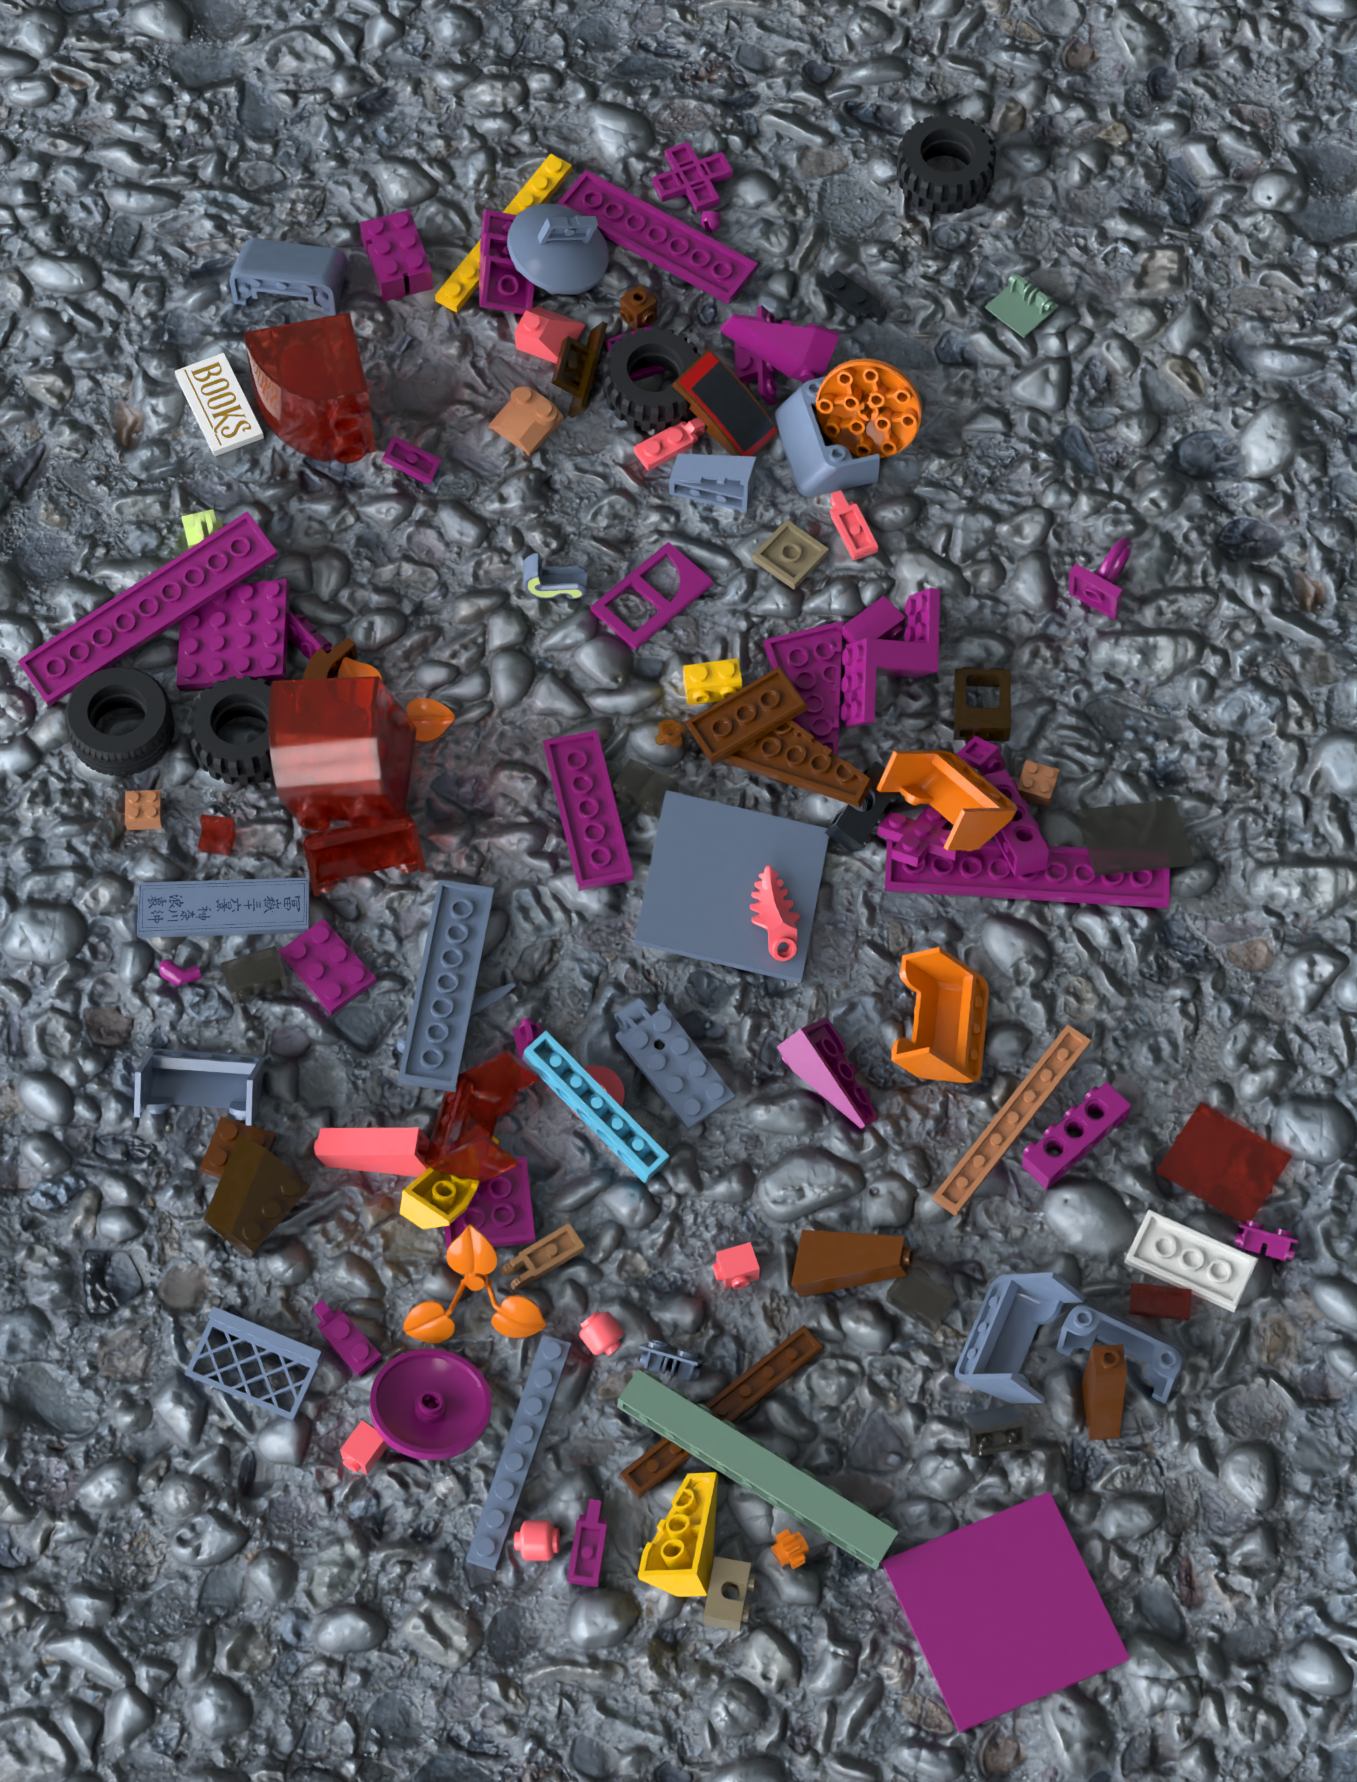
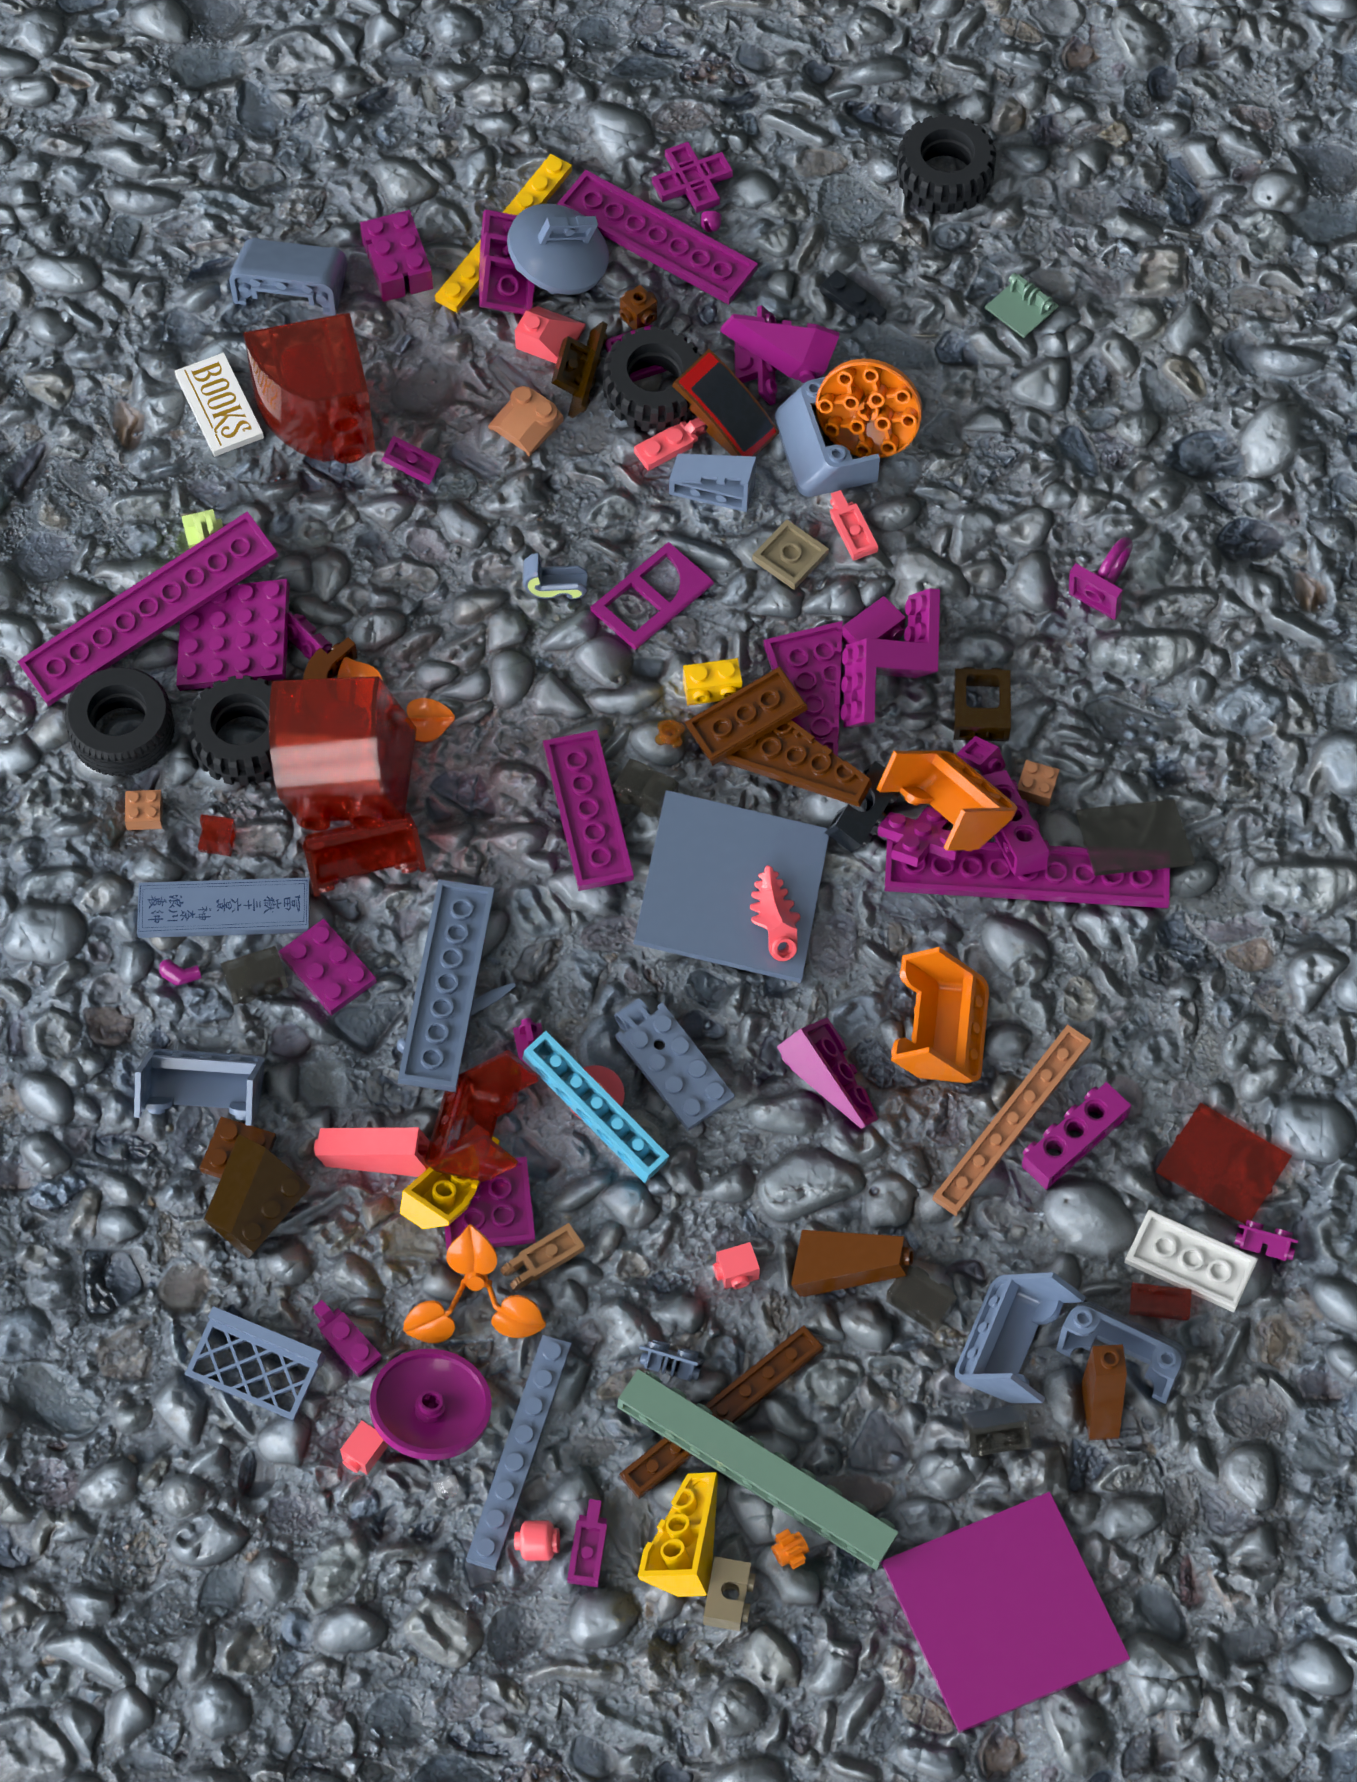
coral head [579,1310,624,1356] -> none

